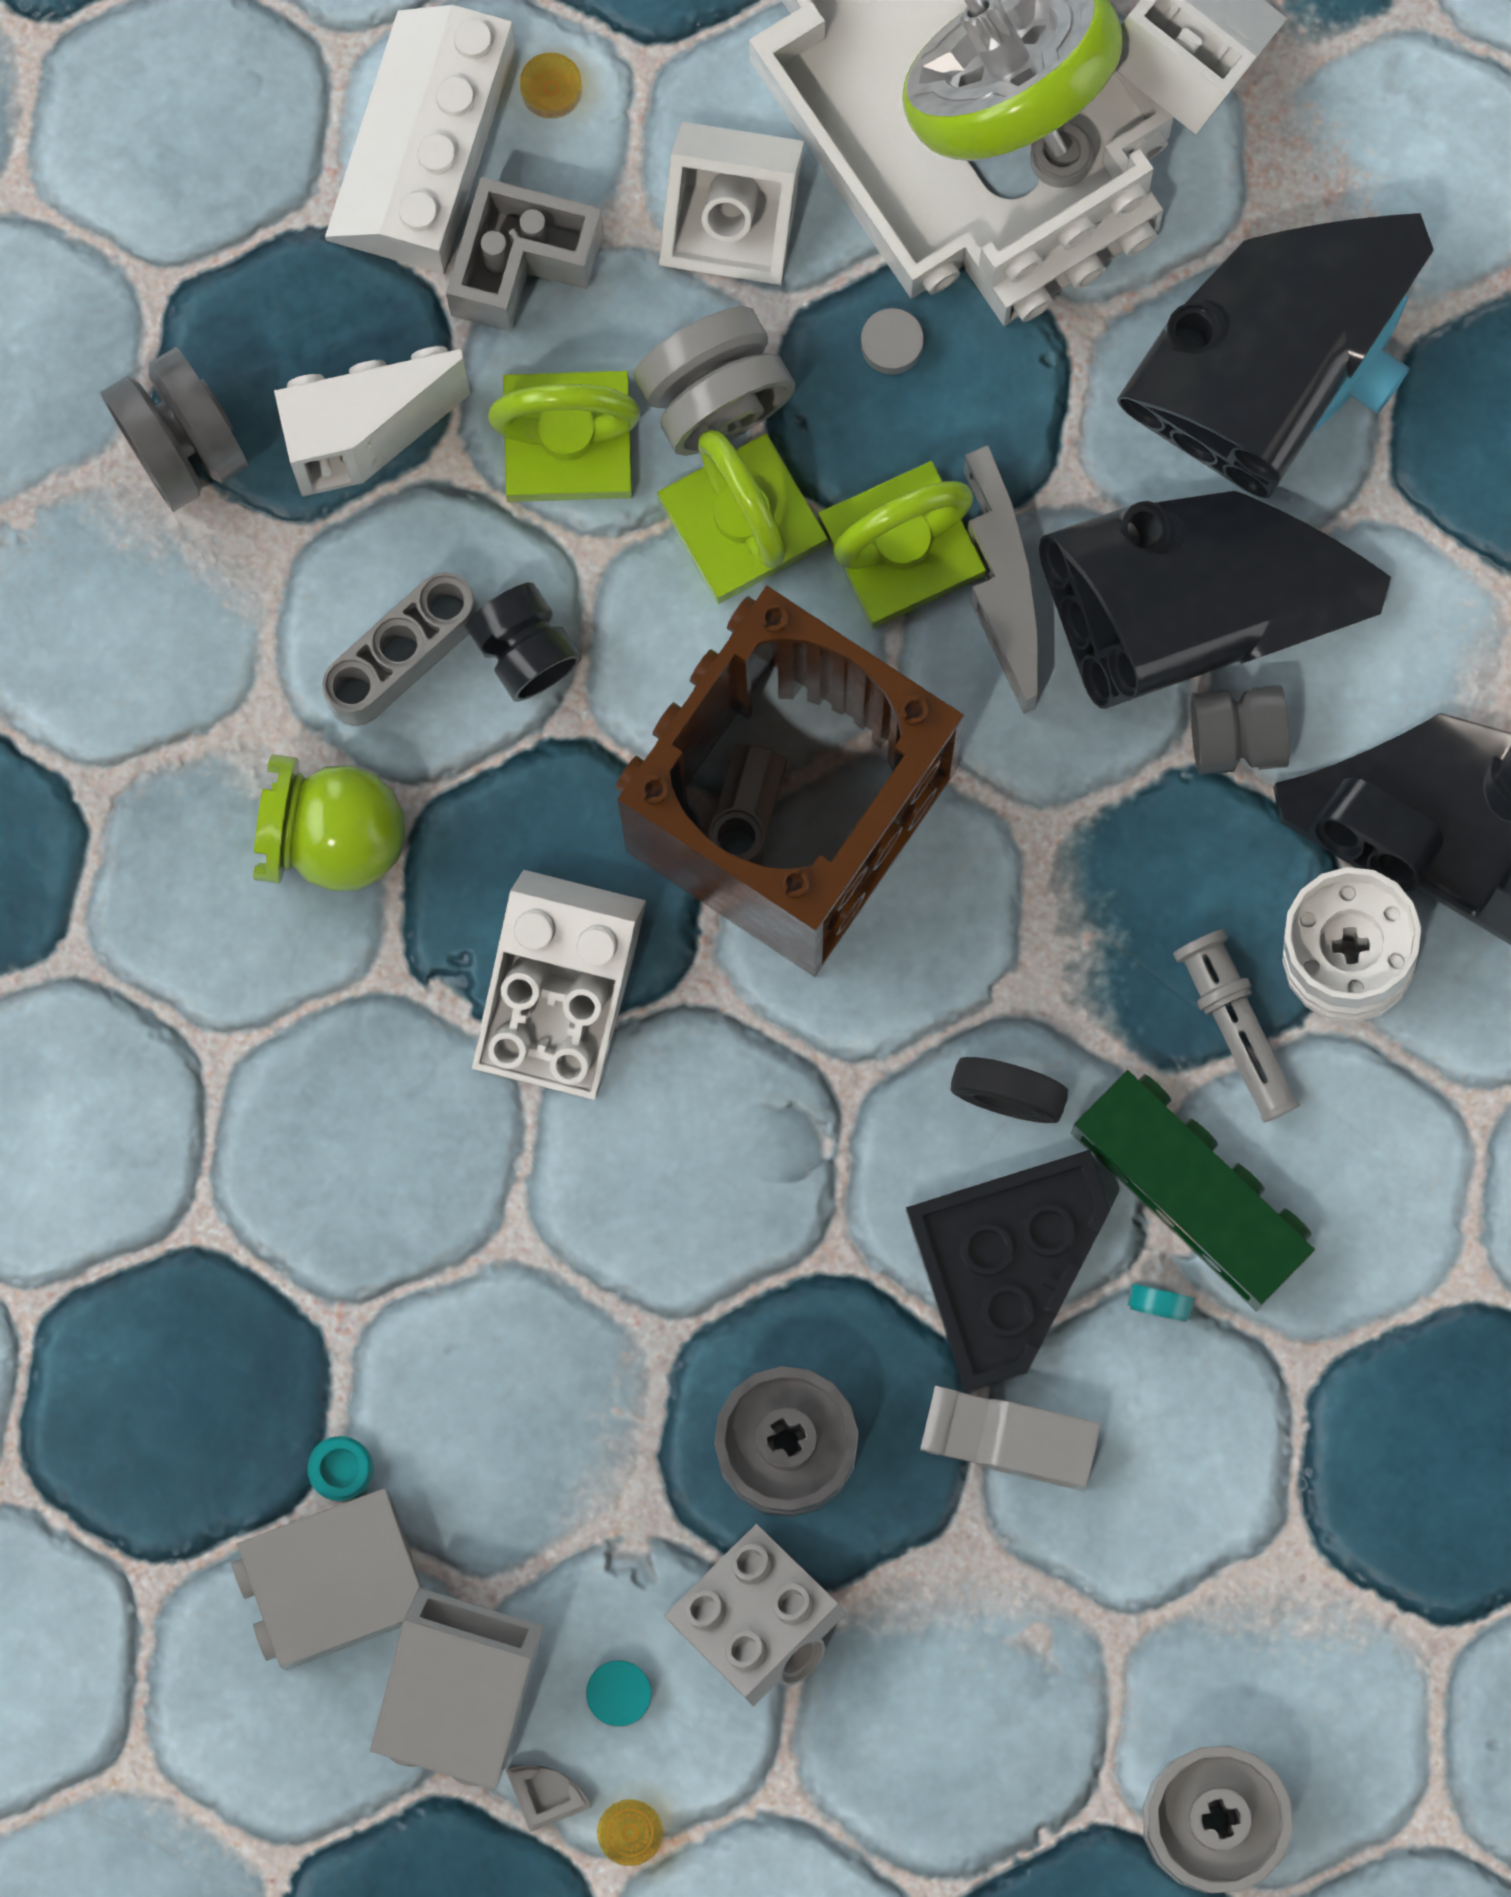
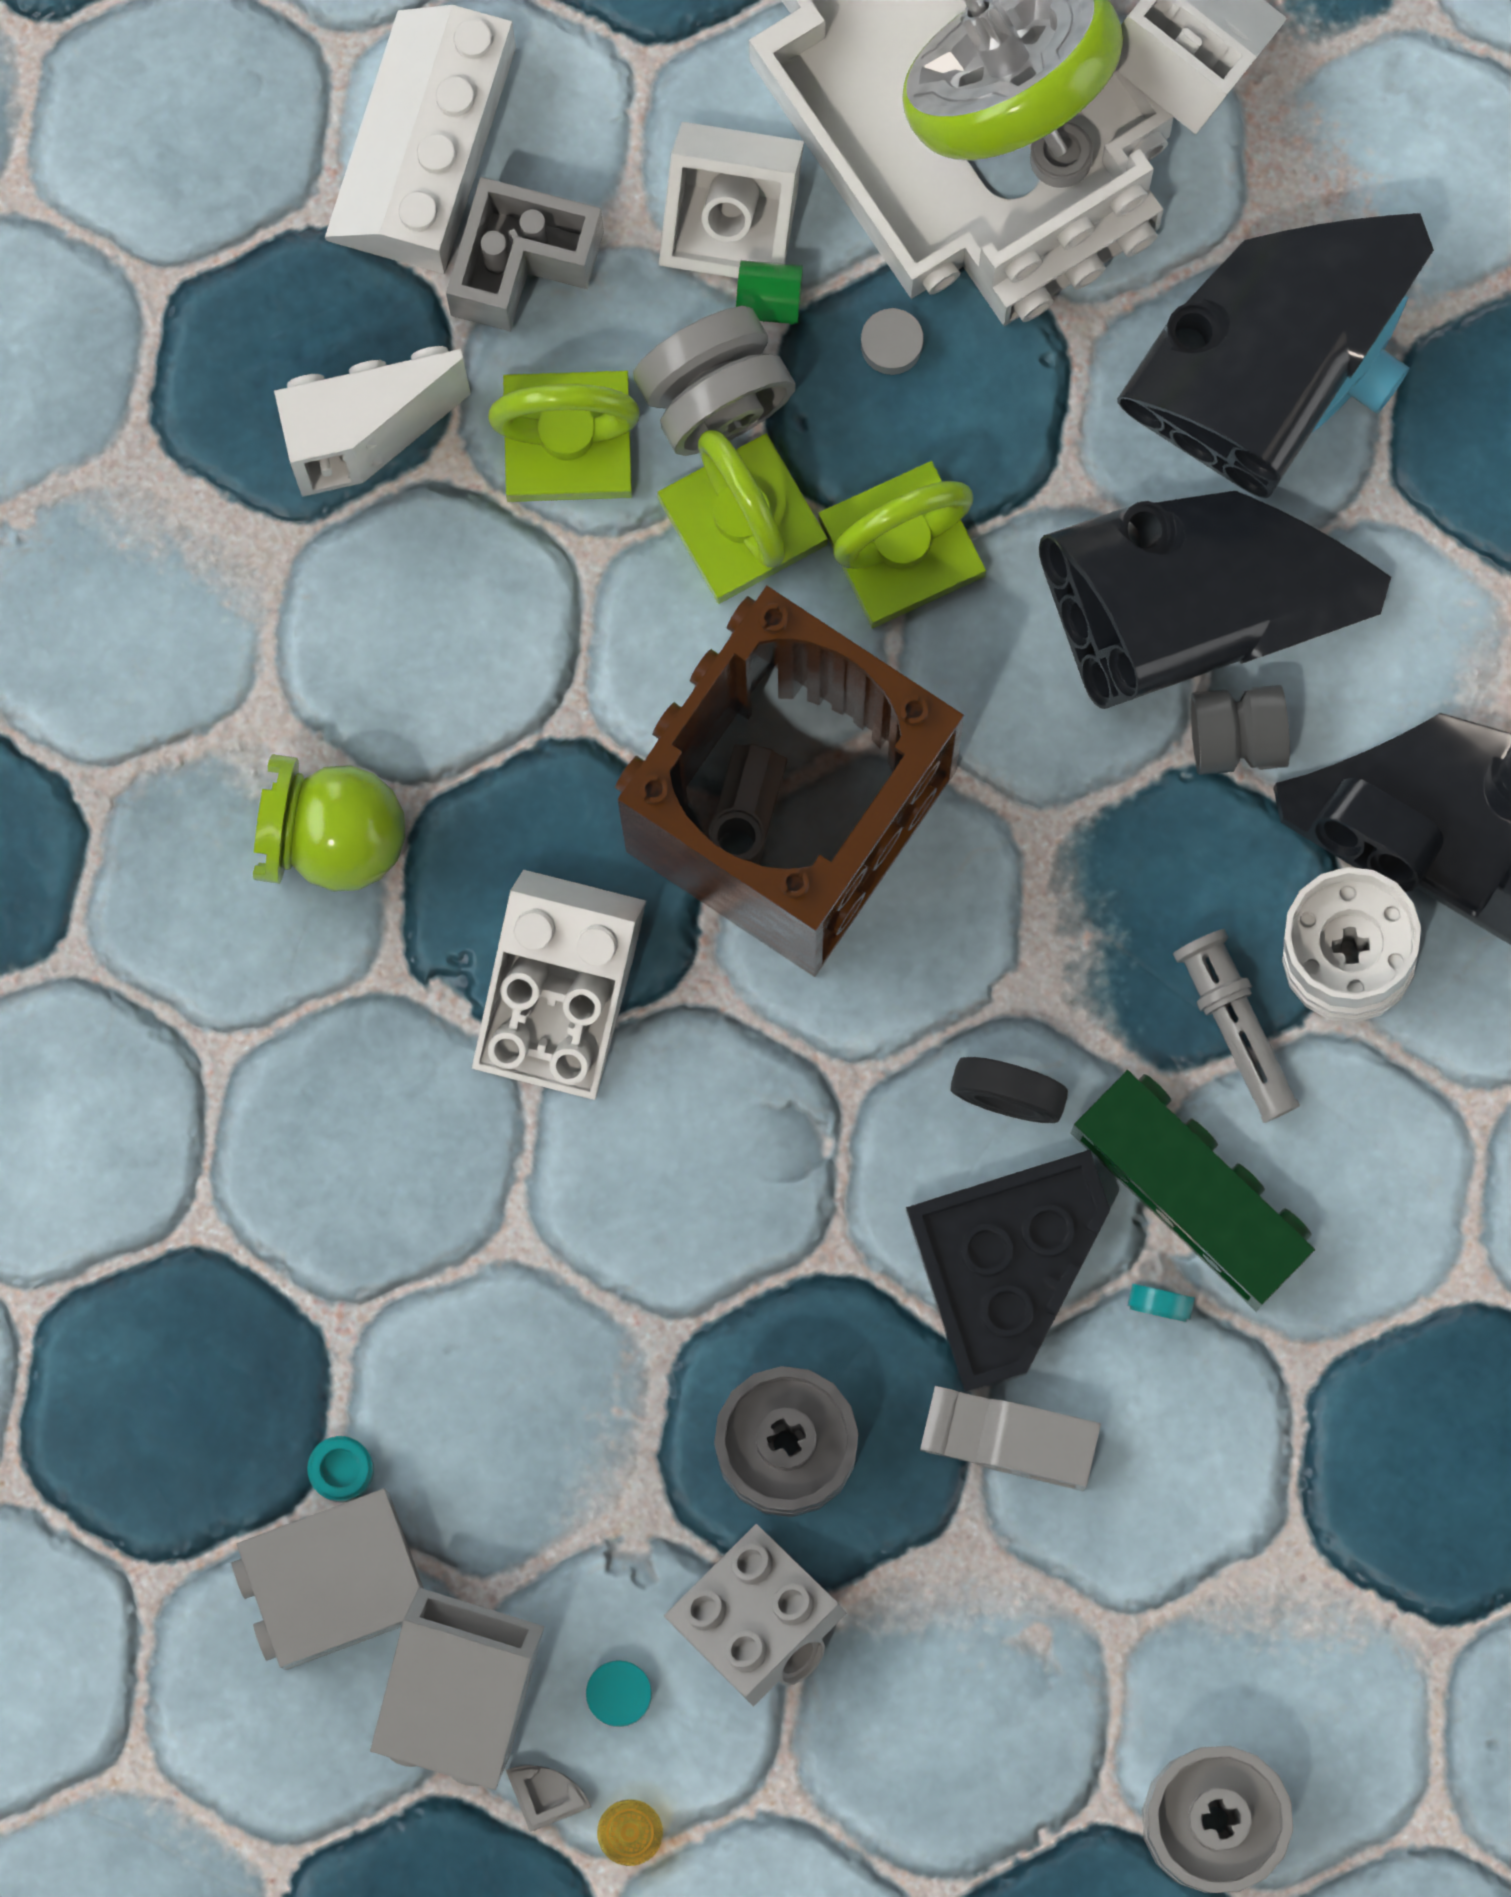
flat silver wheel [100,347,249,512] -> none
light grey beam [322,572,477,726] -> none
black wheel [465,582,582,702] -> none
clear yellow tile [520,52,582,119] -> none
light grey slope [963,445,1038,714] -> none
none -> green brick [736,260,803,324]

